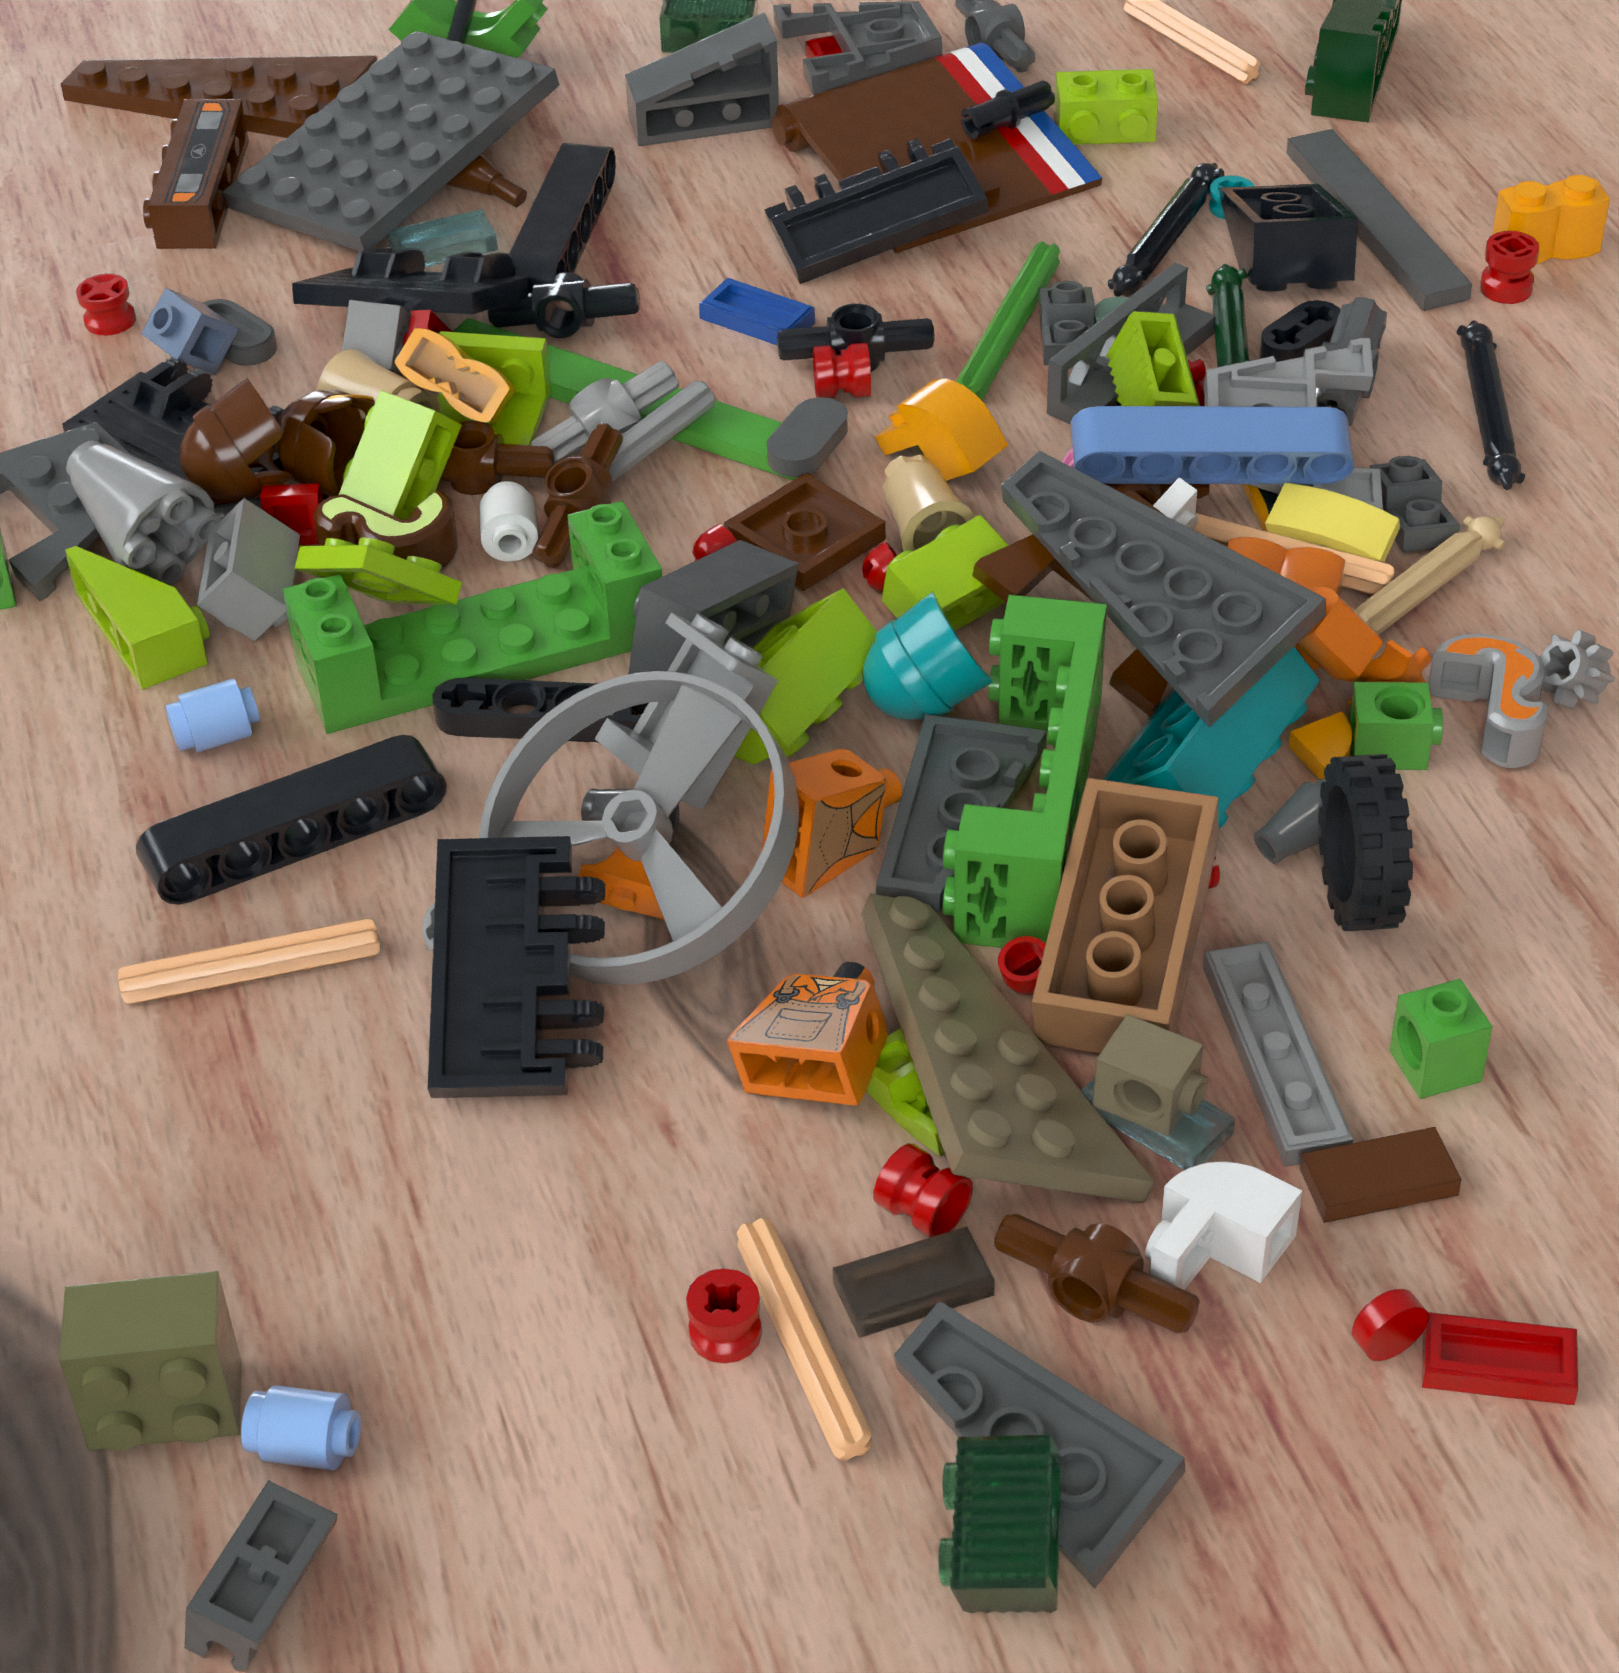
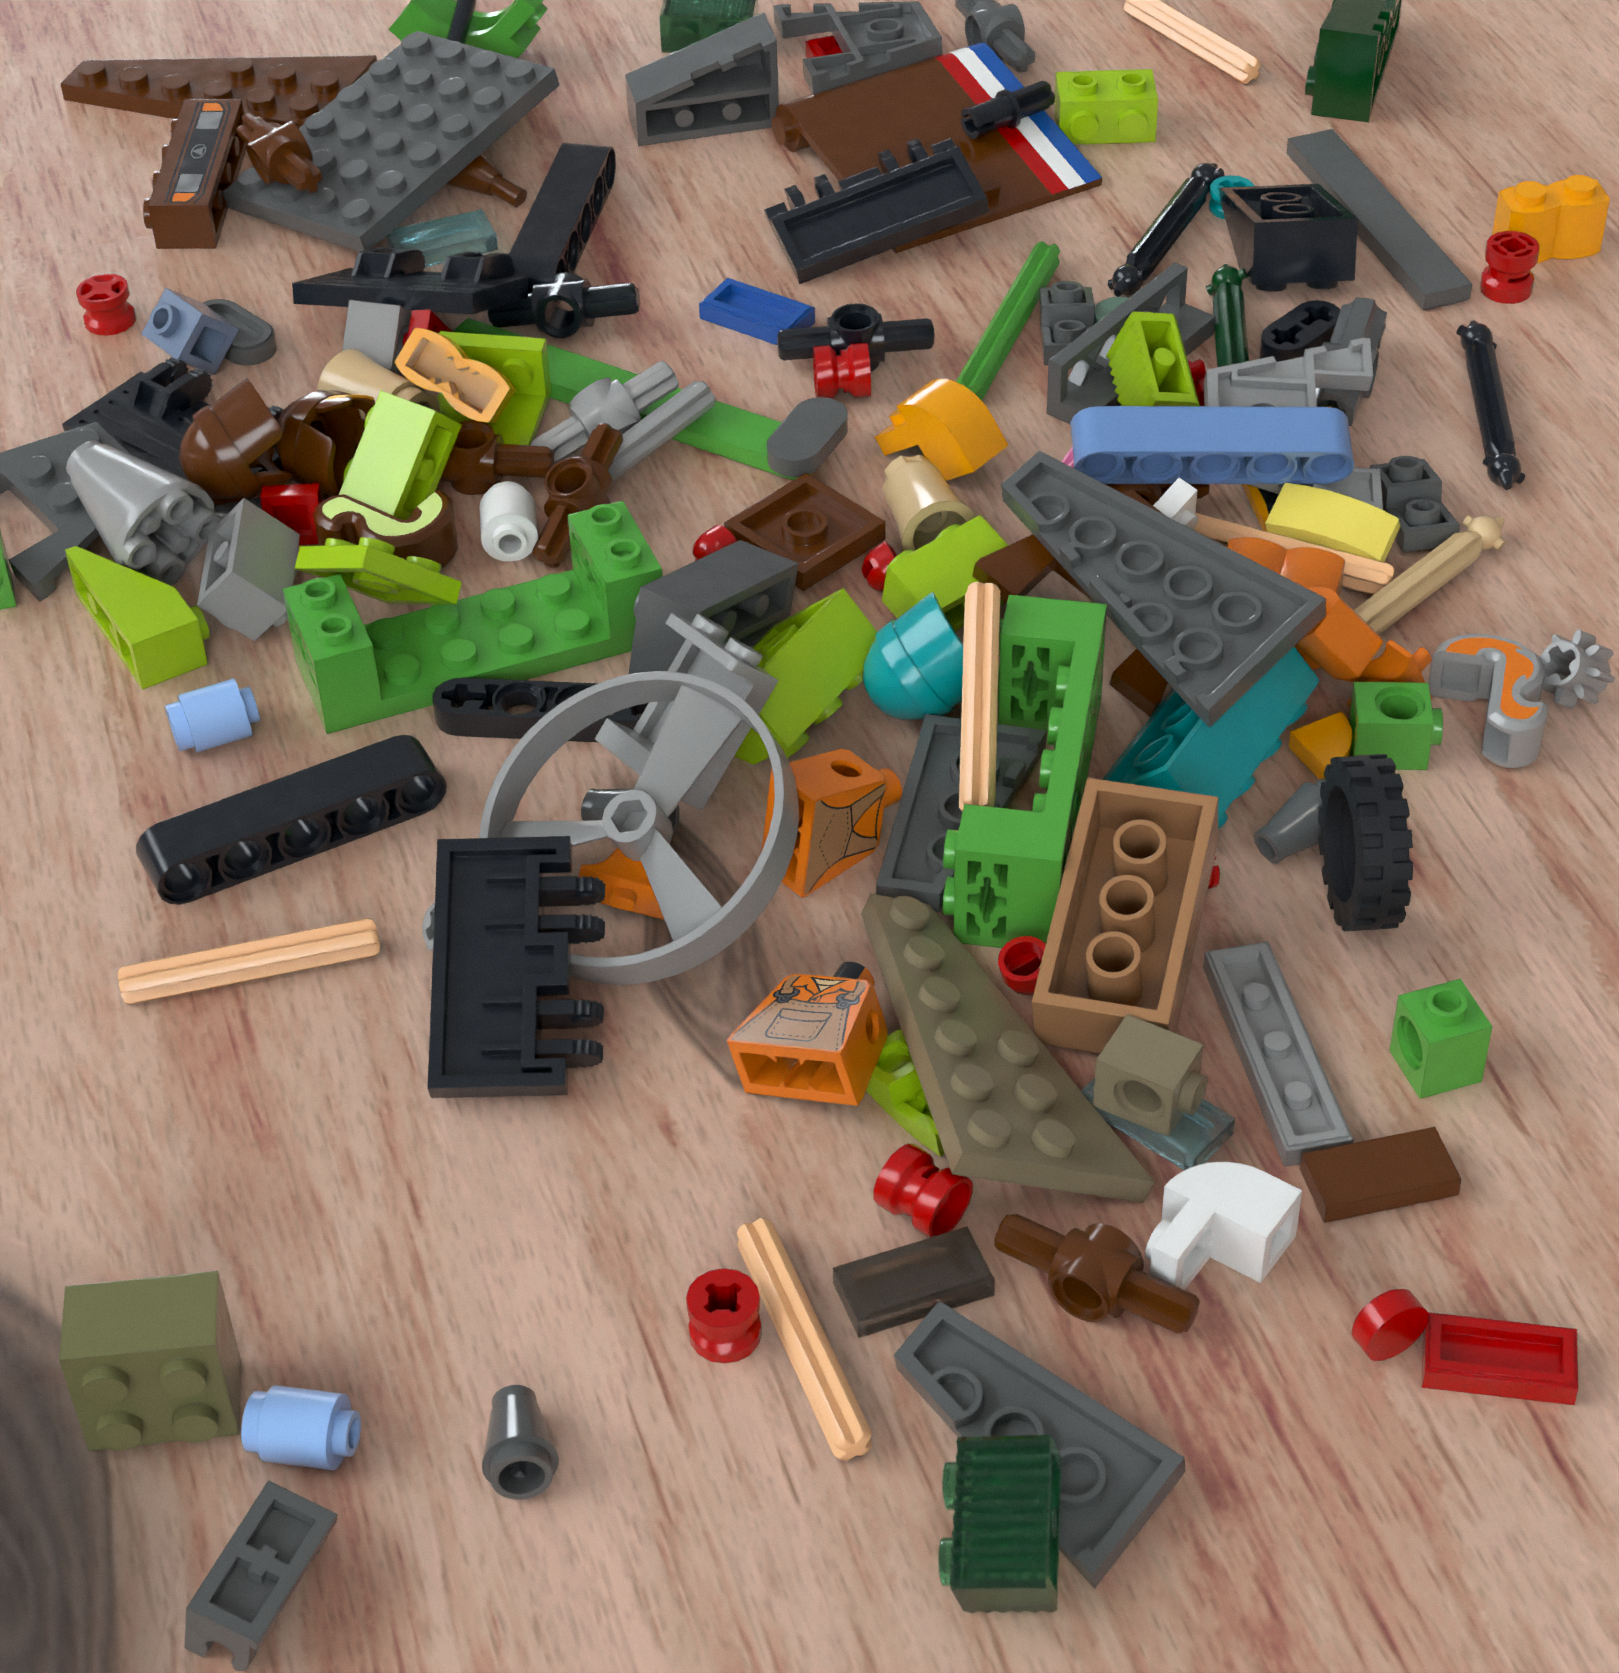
none -> reddish brown axle [237,114,323,194]
none -> dark grey cone [482,1385,559,1500]
none -> light nougat axle [959,582,1000,812]

